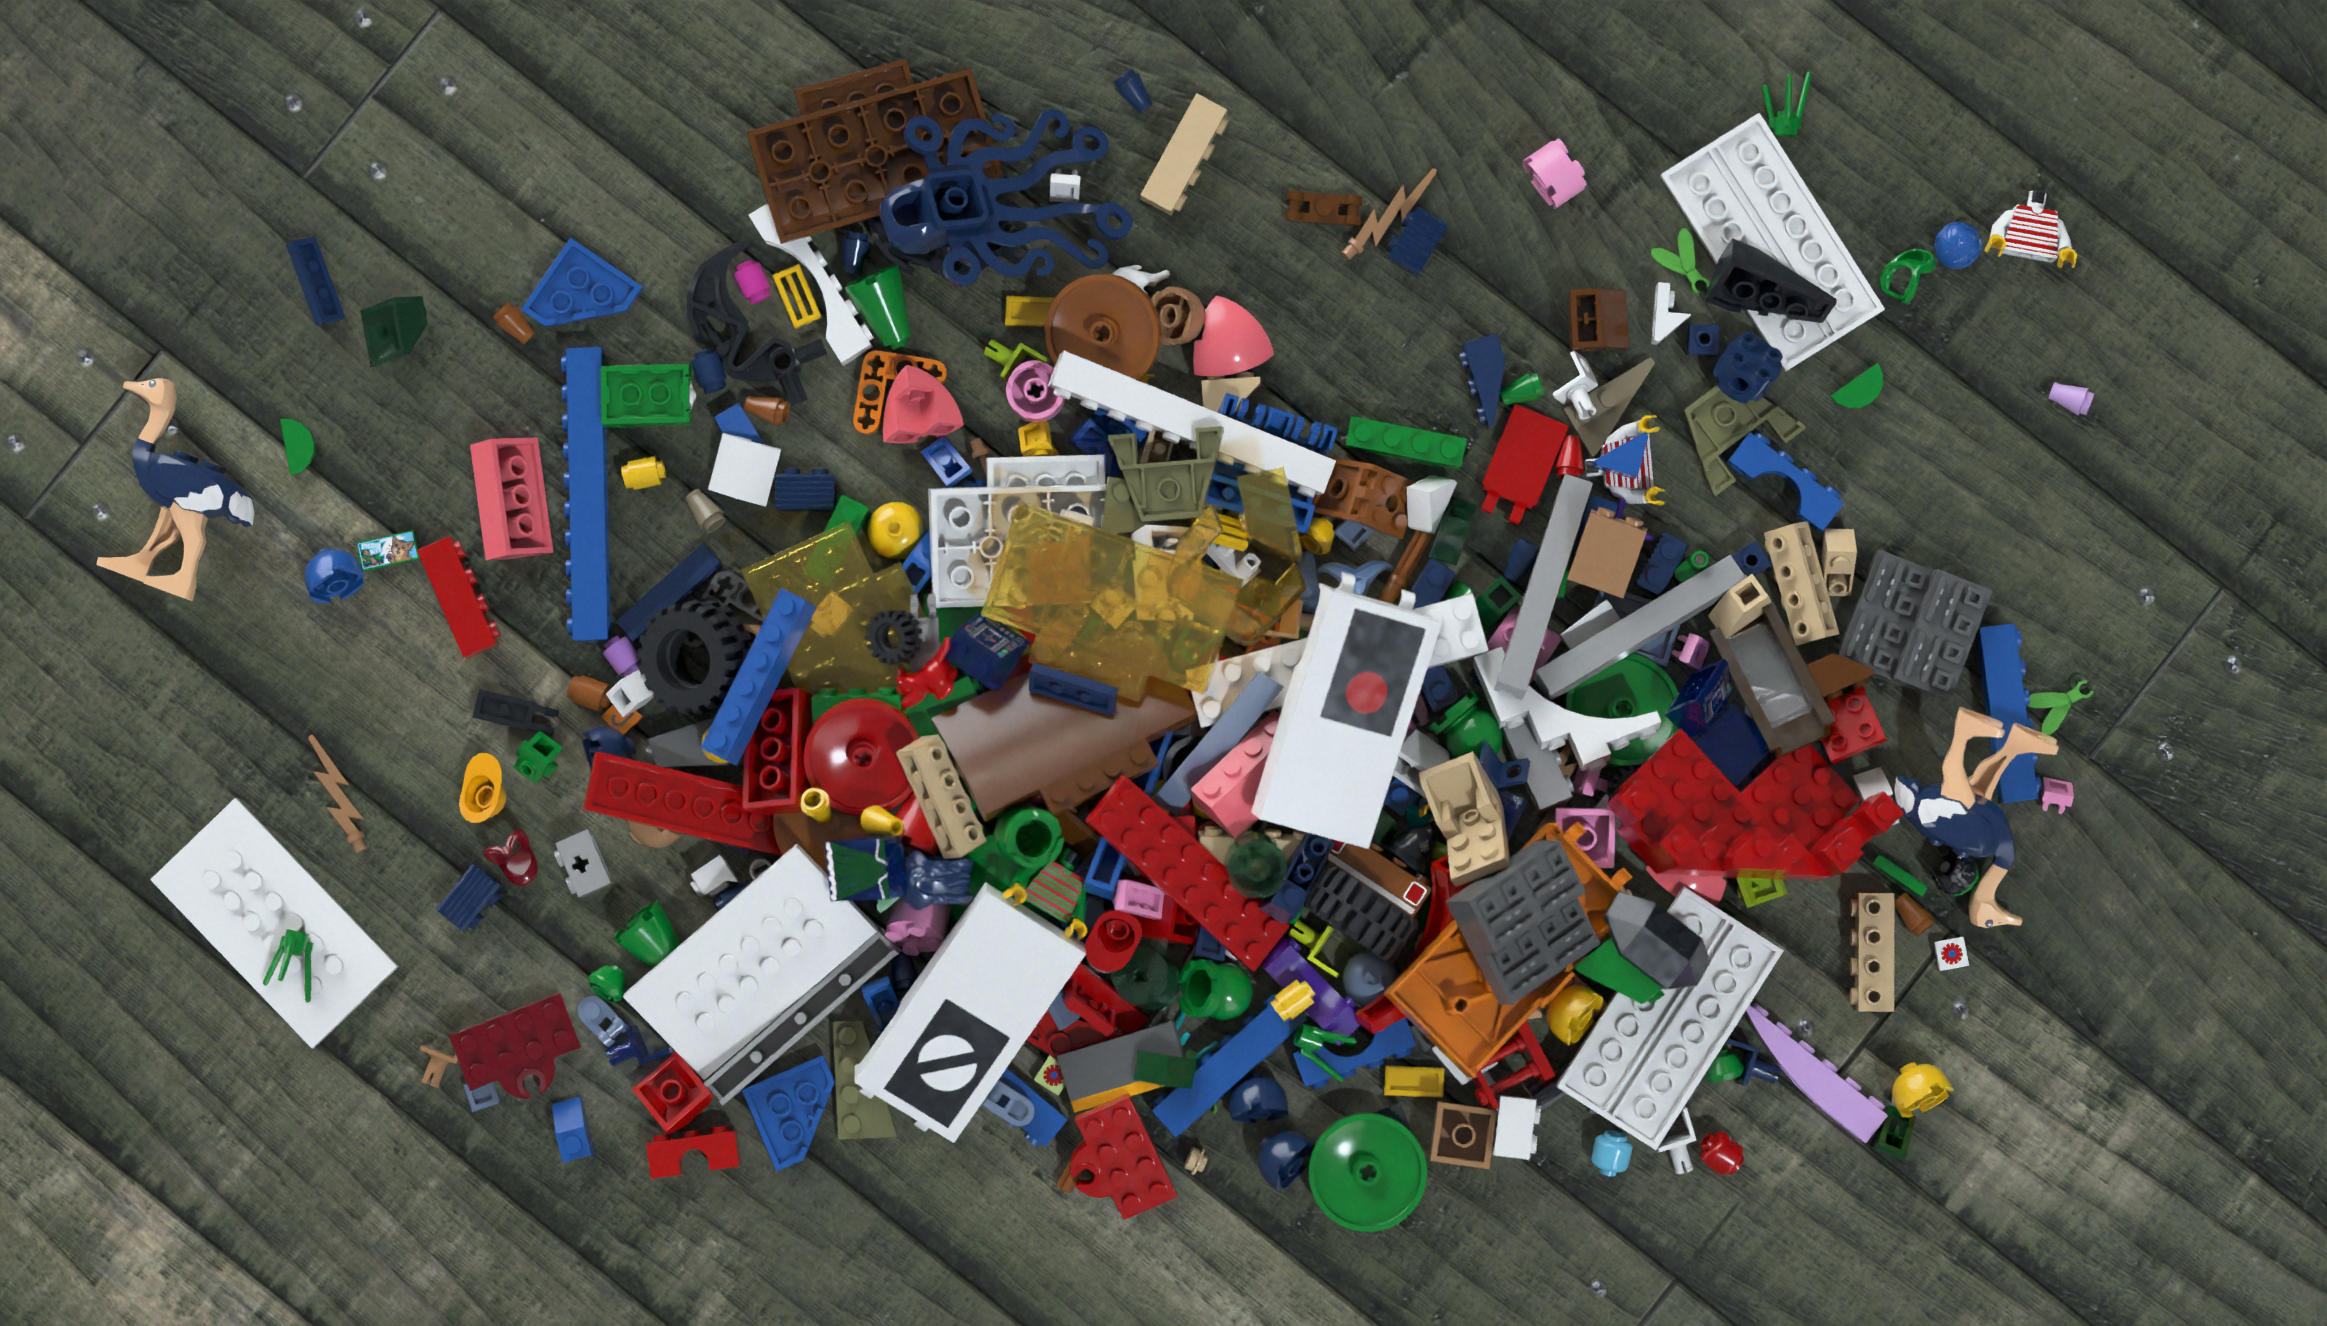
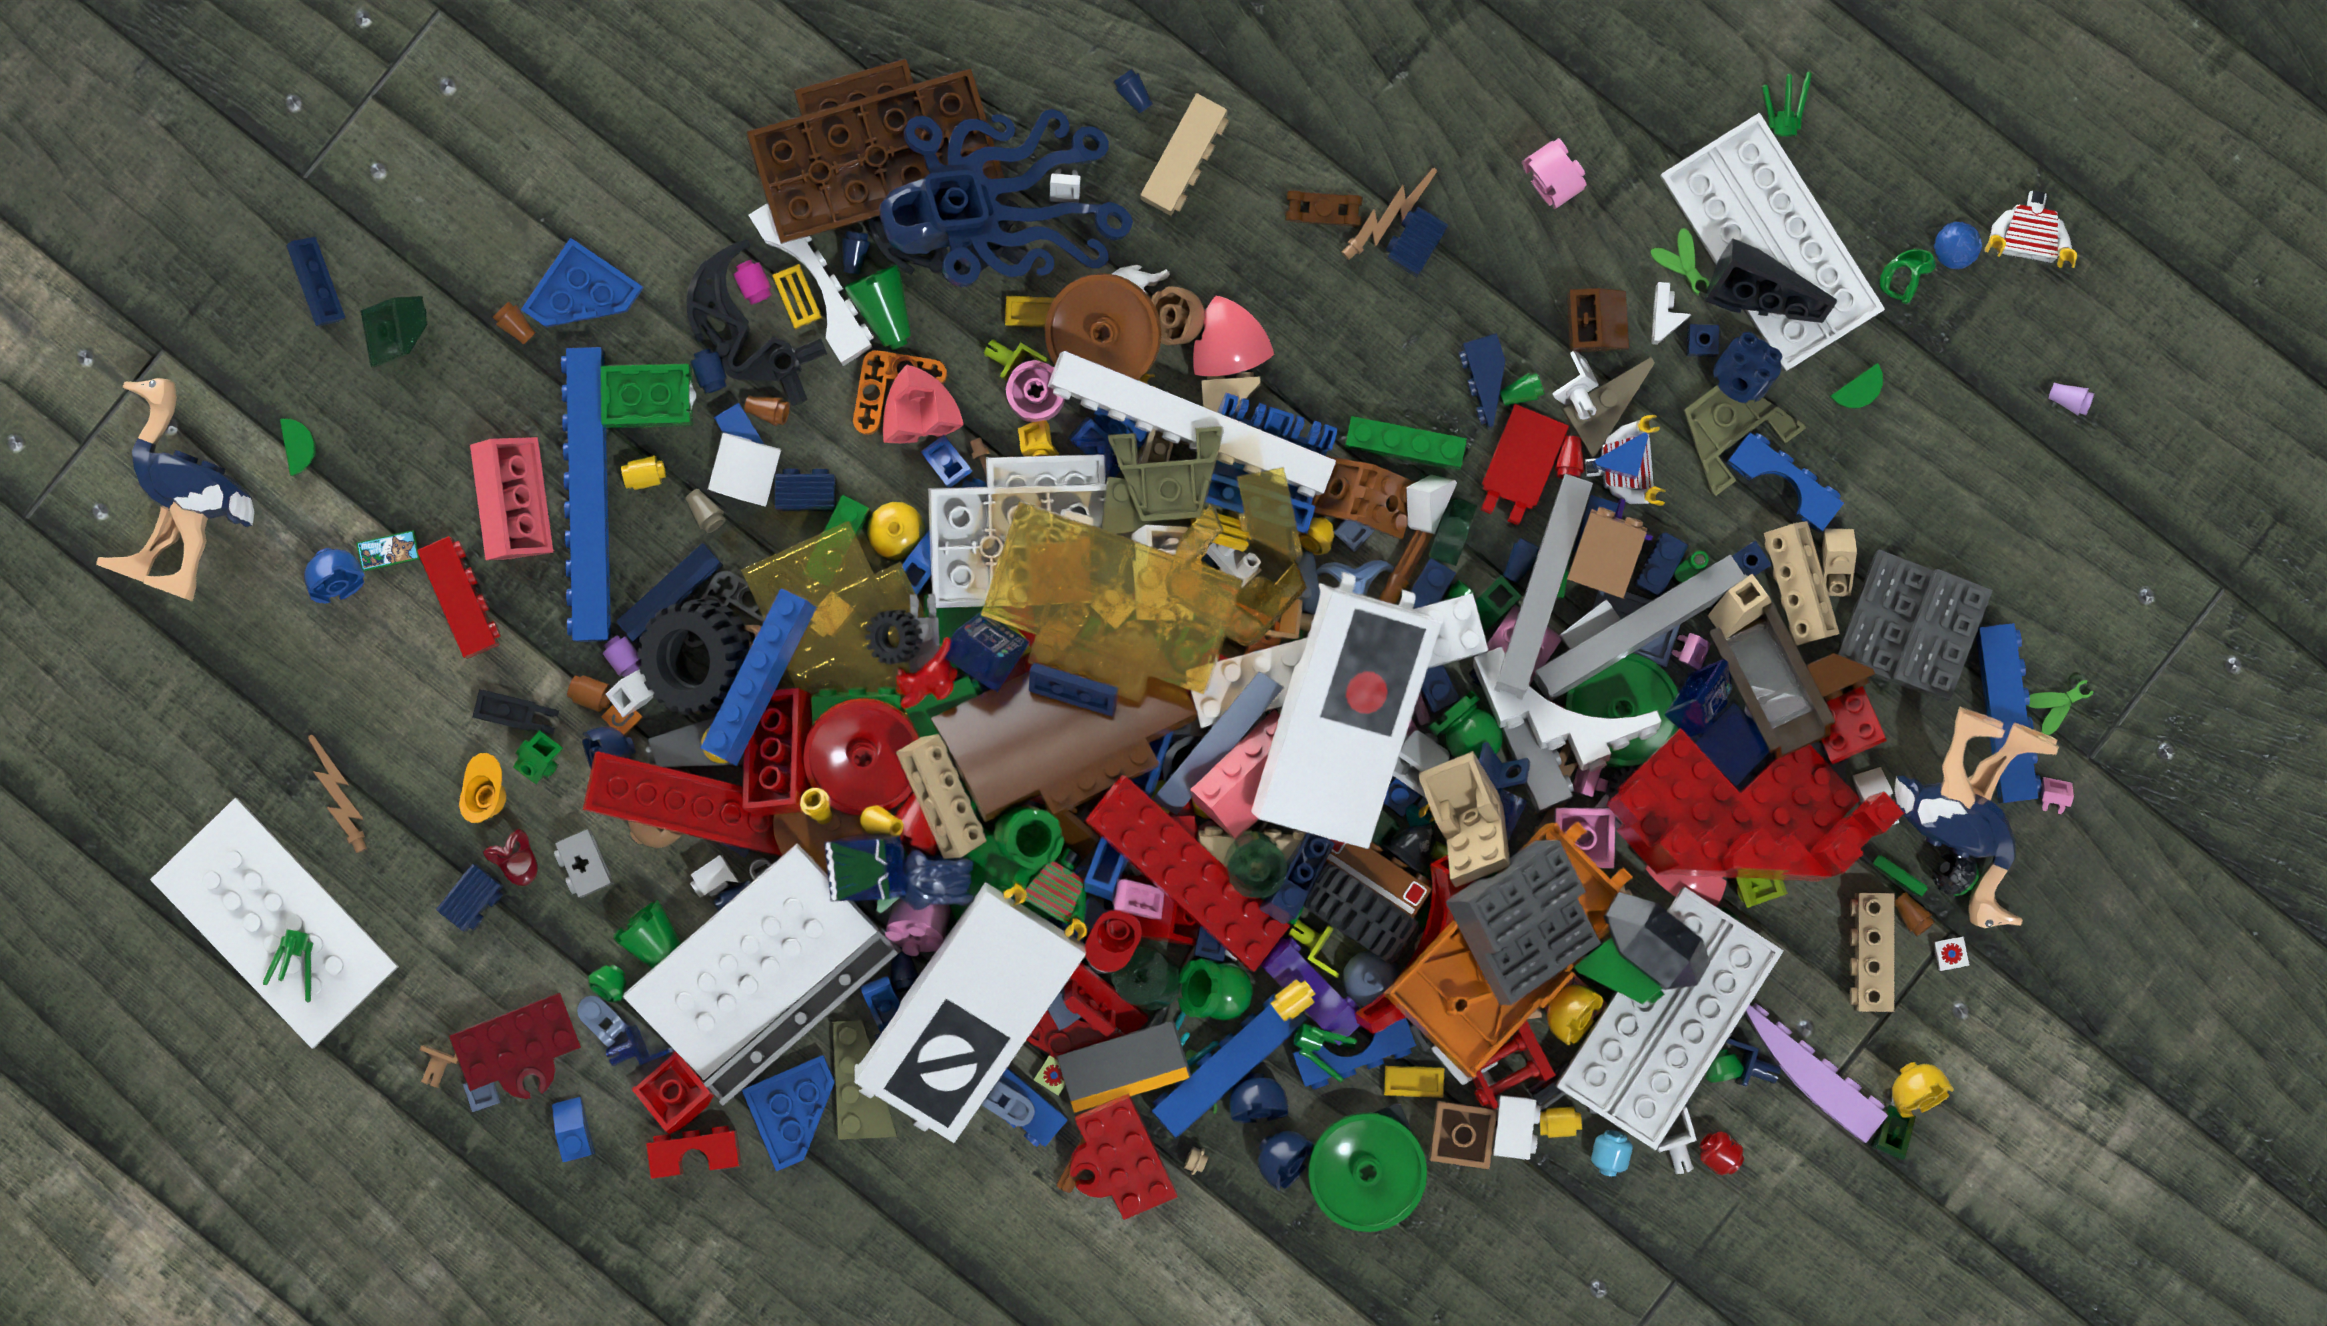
dark green slope [1133,1050,1197,1089] -> none
none -> yellow brick [1539,1107,1582,1138]

